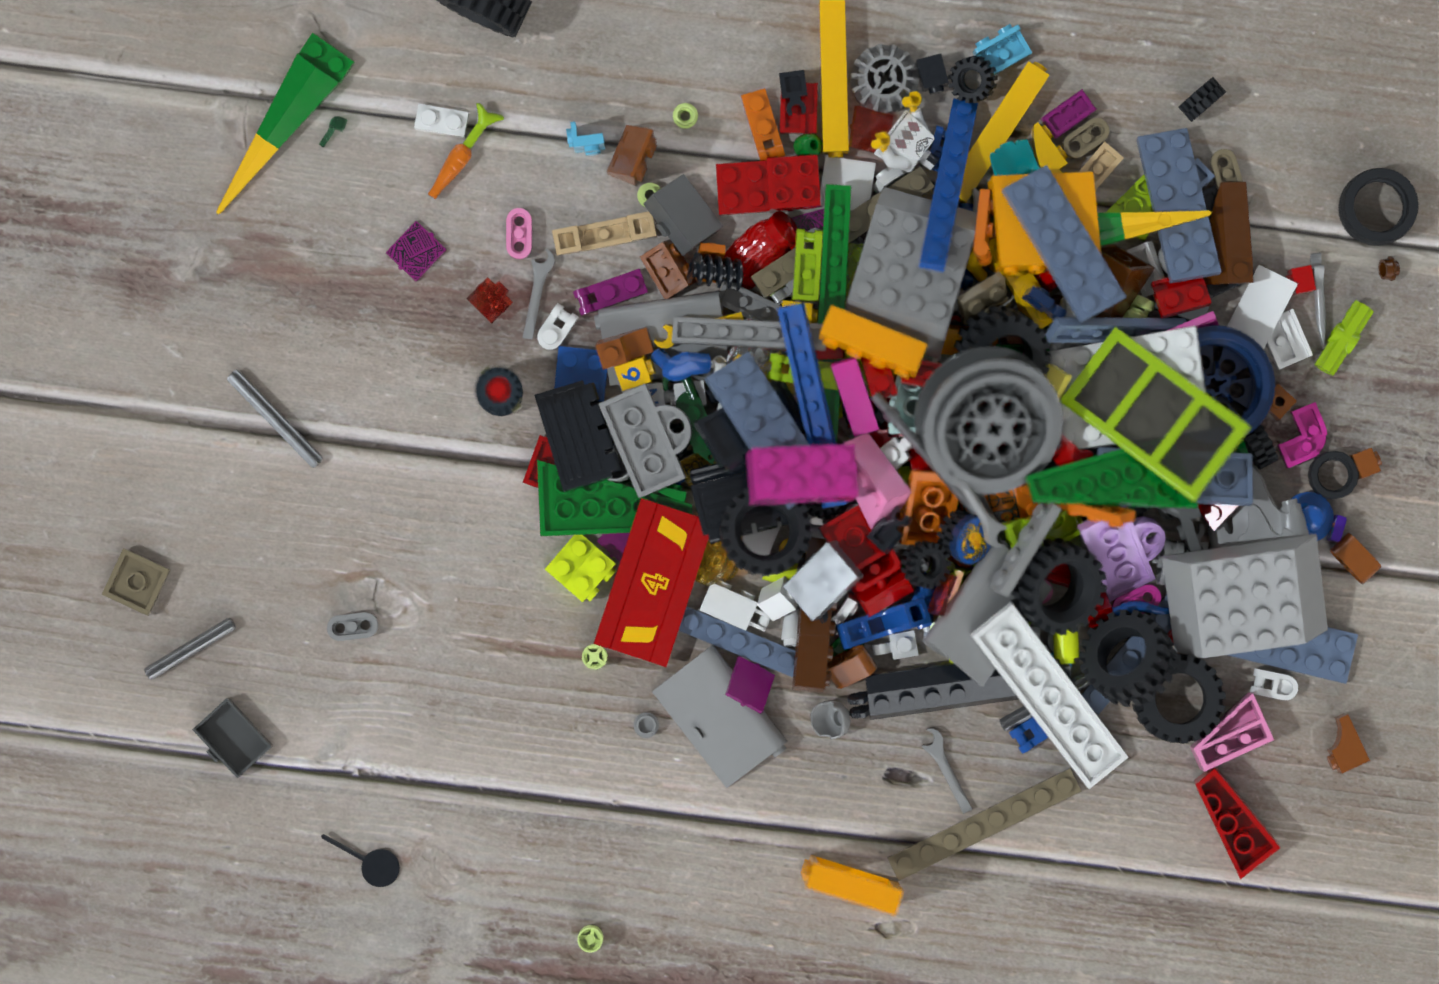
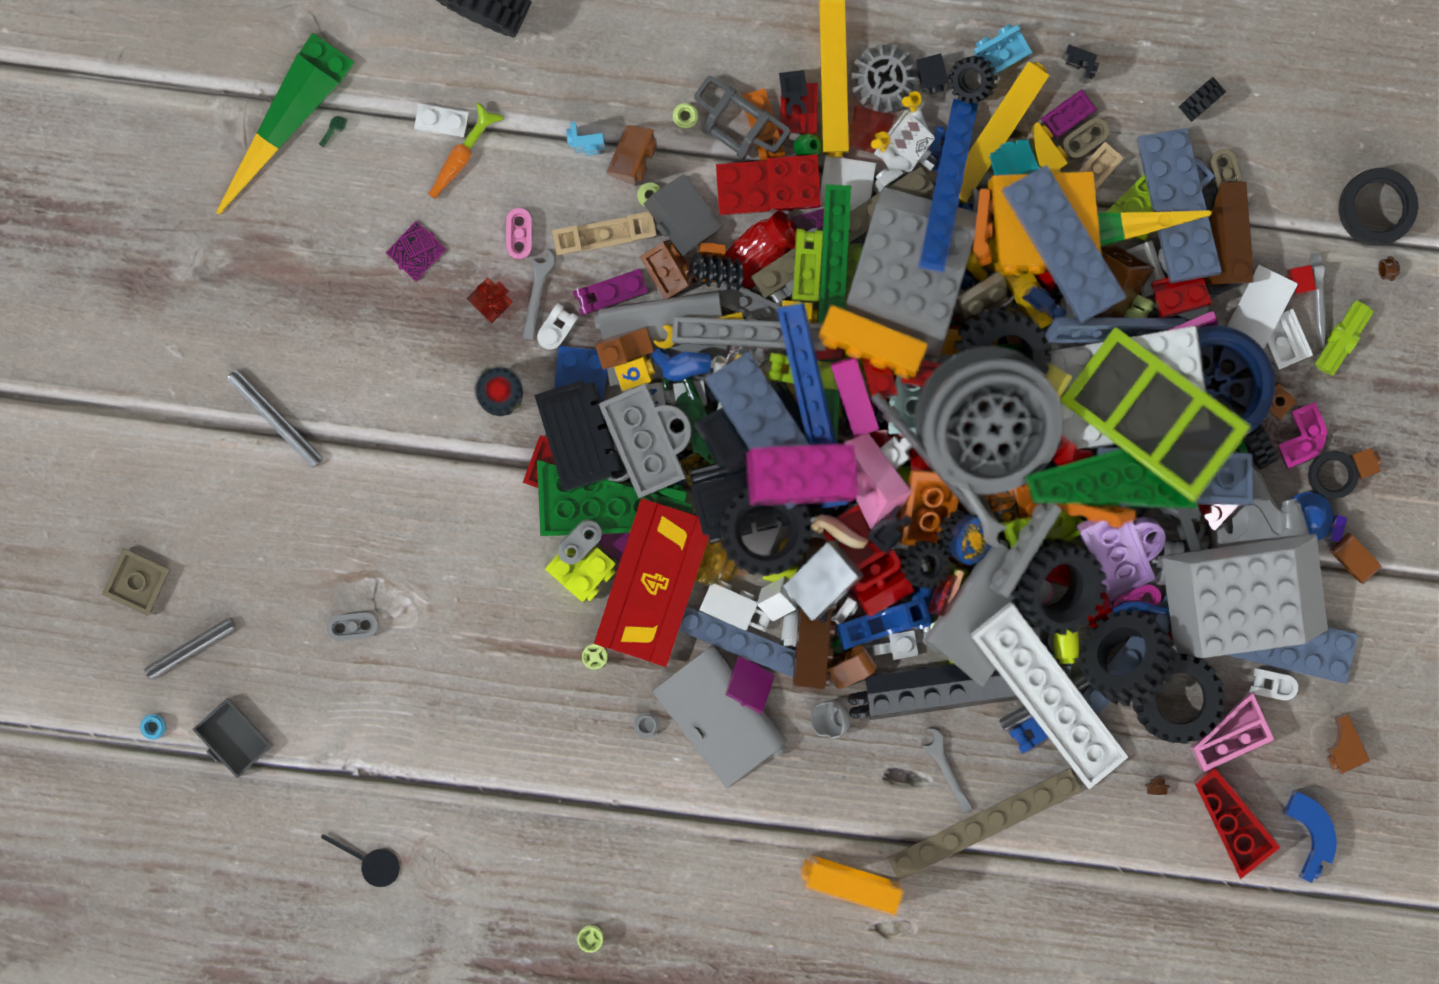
none -> medium azure plate [140,714,166,740]
none -> light grey plate [558,519,602,564]
none -> dark grey bar [694,75,791,160]
none -> tan arm [811,514,869,548]
none -> black bracket [1061,44,1099,83]
none -> reddish brown plate [1145,779,1170,795]
none -> blue arch [1283,790,1337,883]

